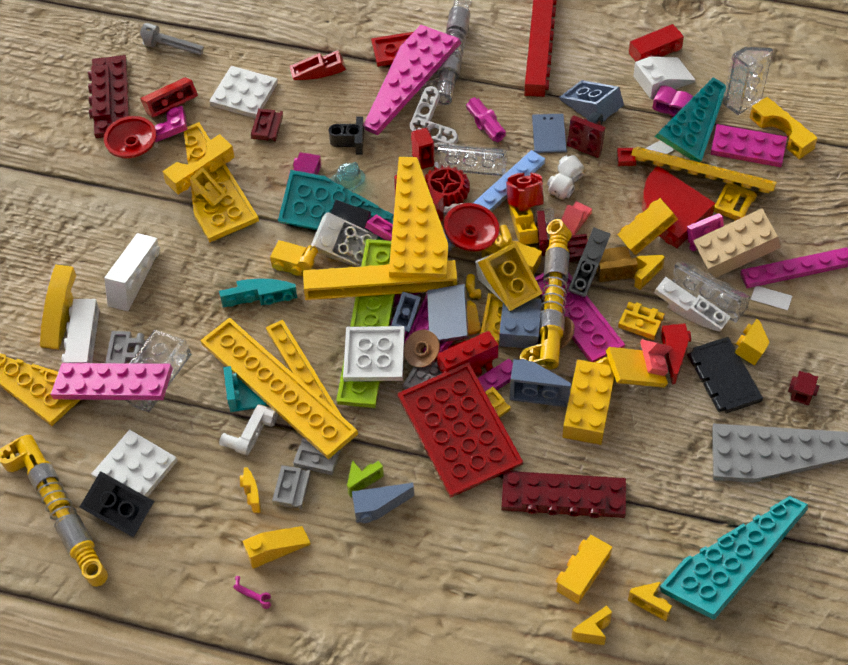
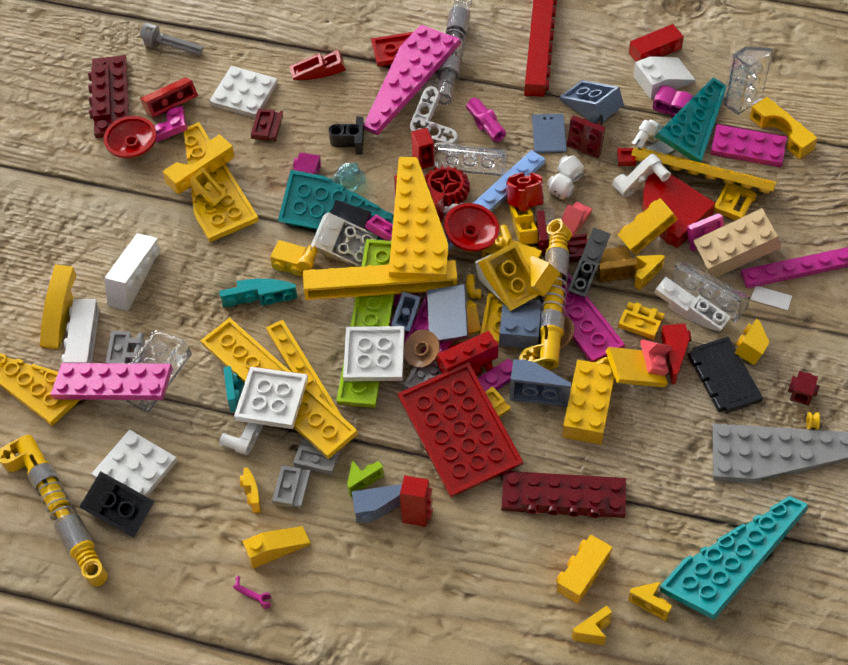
none -> white plate [234,367,308,429]
none -> red brick [400,475,433,527]
none -> yellow slope [530,256,560,297]
none -> white beam [612,154,671,198]
none -> white beam [631,120,663,149]
none -> yellow bush [806,412,820,430]

